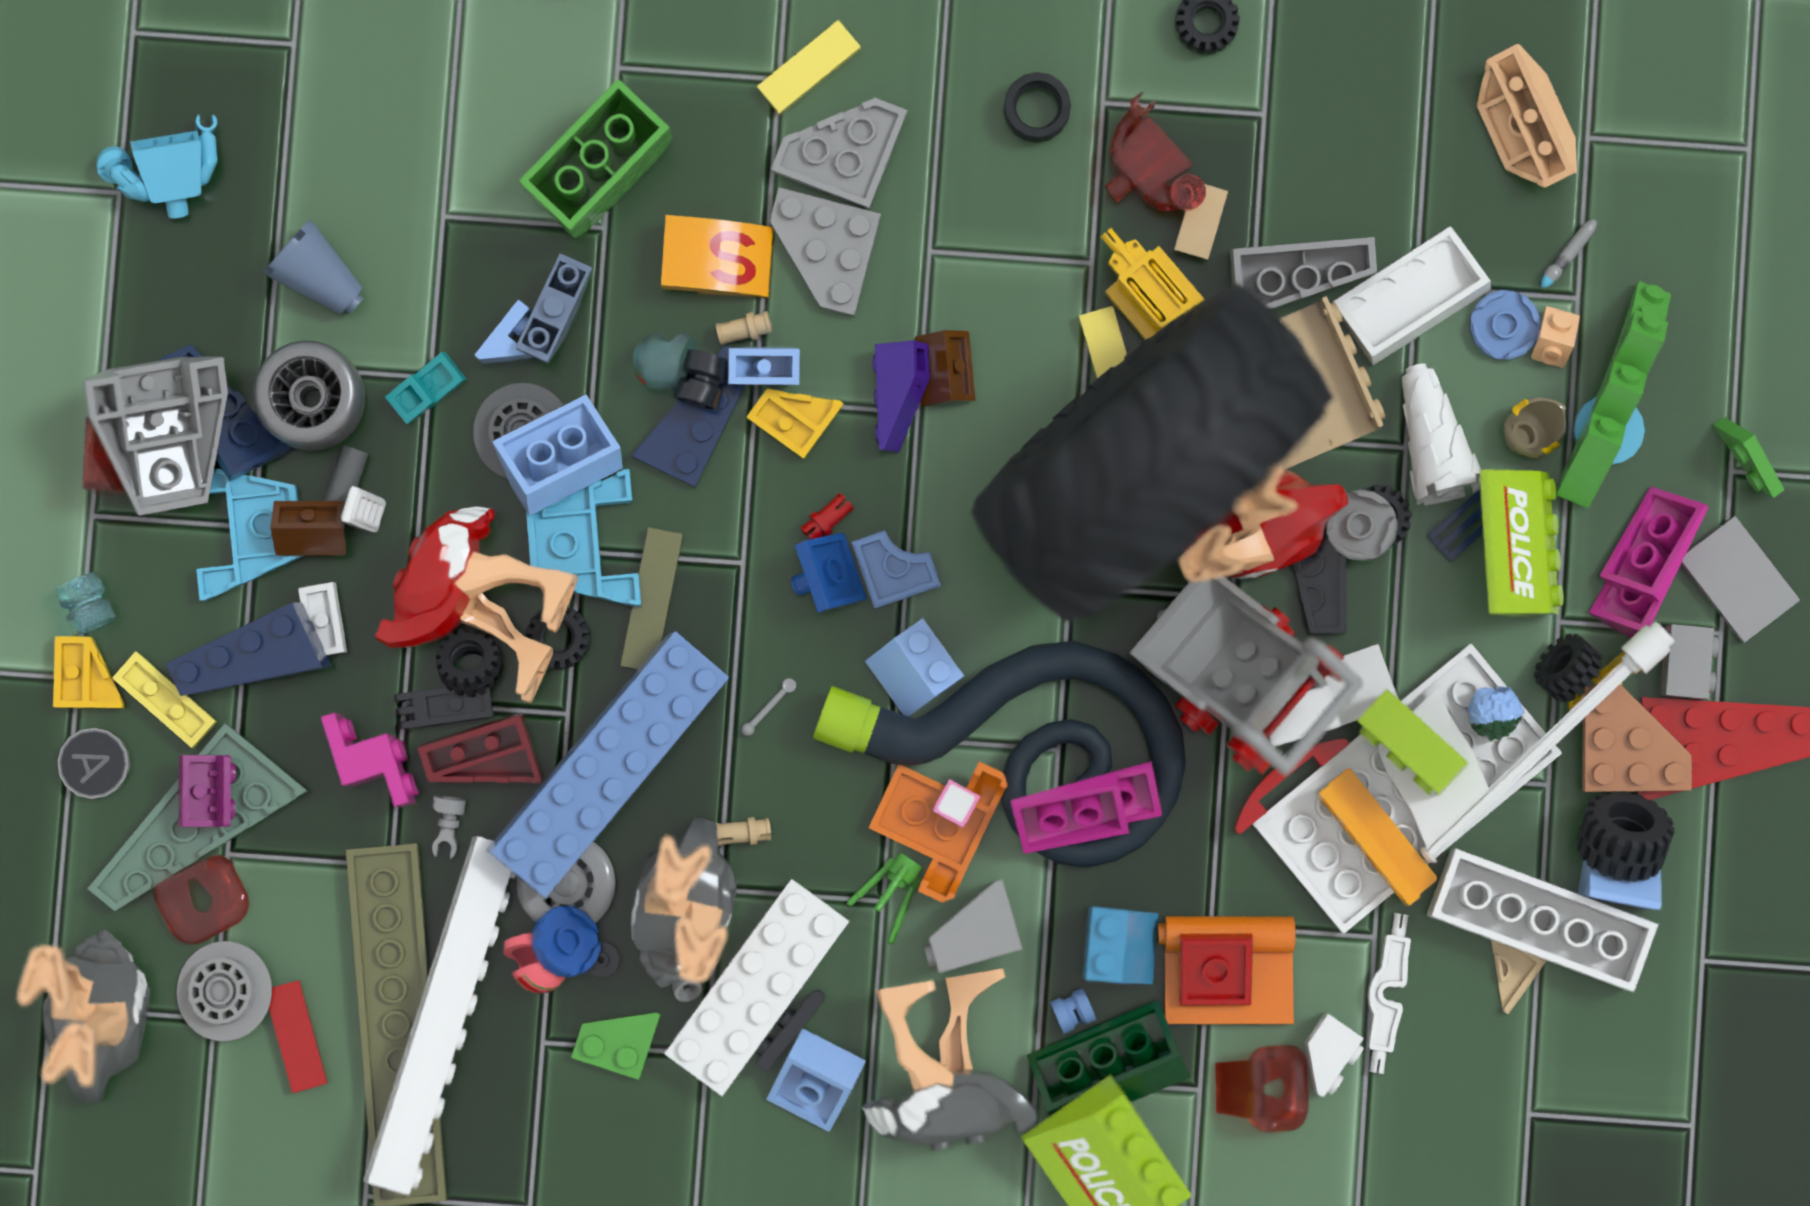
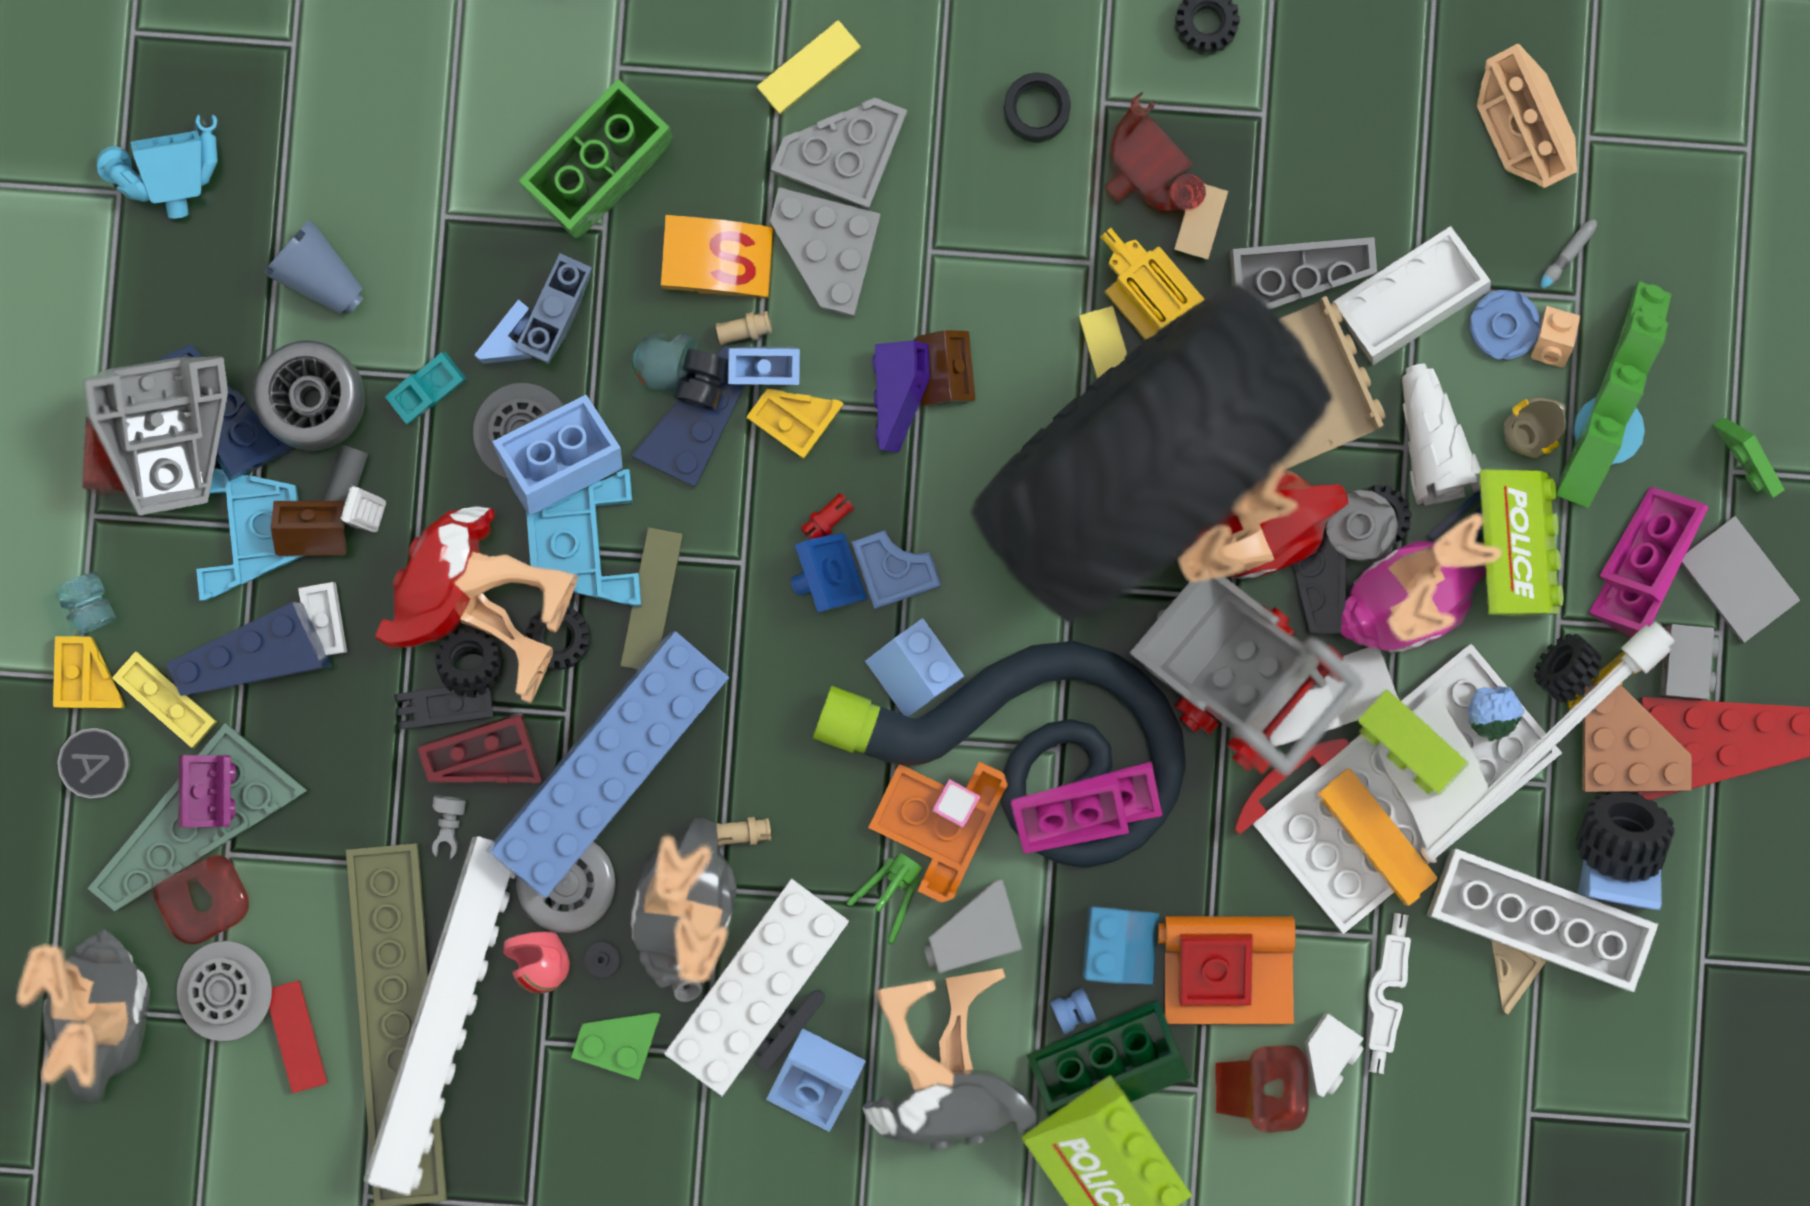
dark pink bracket [321,713,419,808] -> none
blue tile [532,906,601,978] -> none
light grey hinge [741,678,796,736] -> none
none -> animal [1341,514,1501,653]

